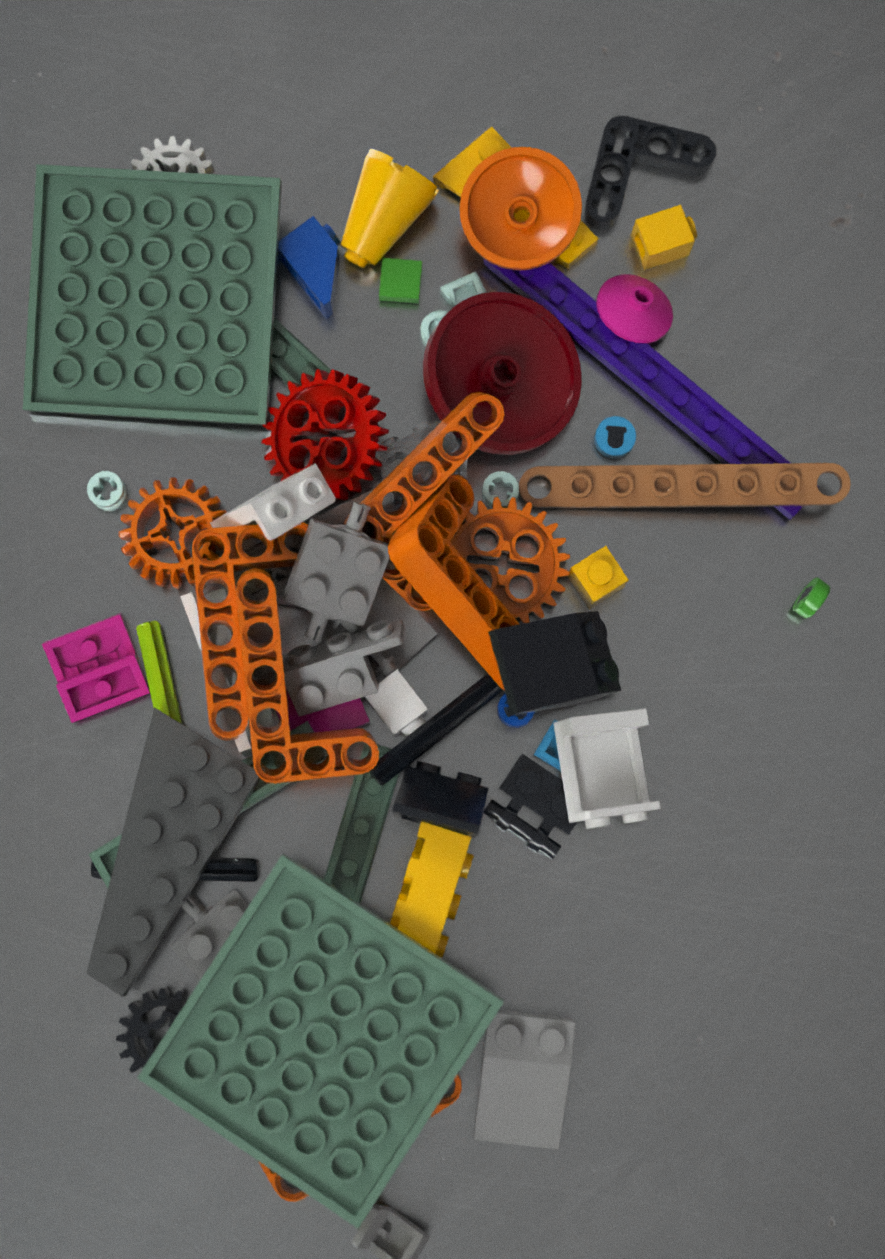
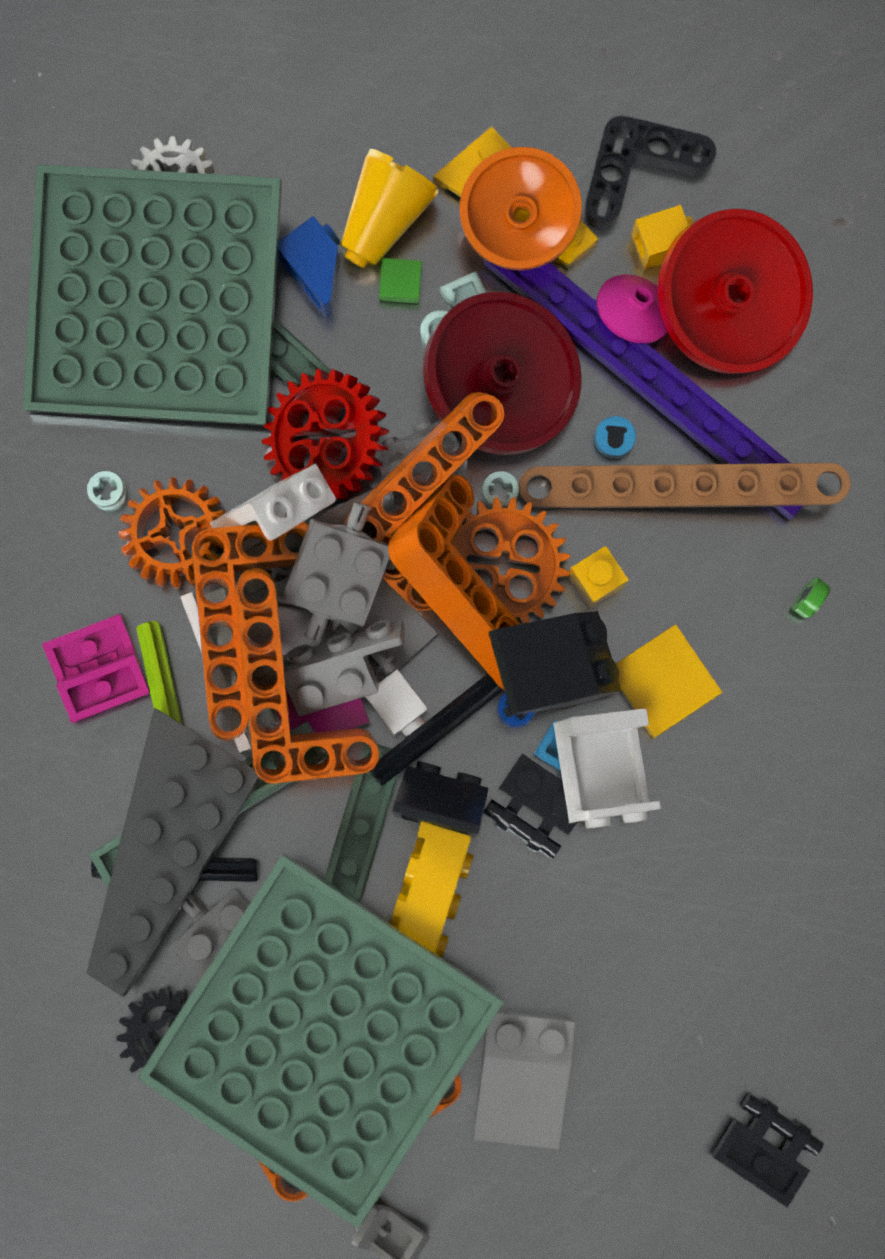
none -> yellow tile [616,624,723,739]
none -> red dish [658,209,813,374]
none -> black plate [711,1094,824,1208]

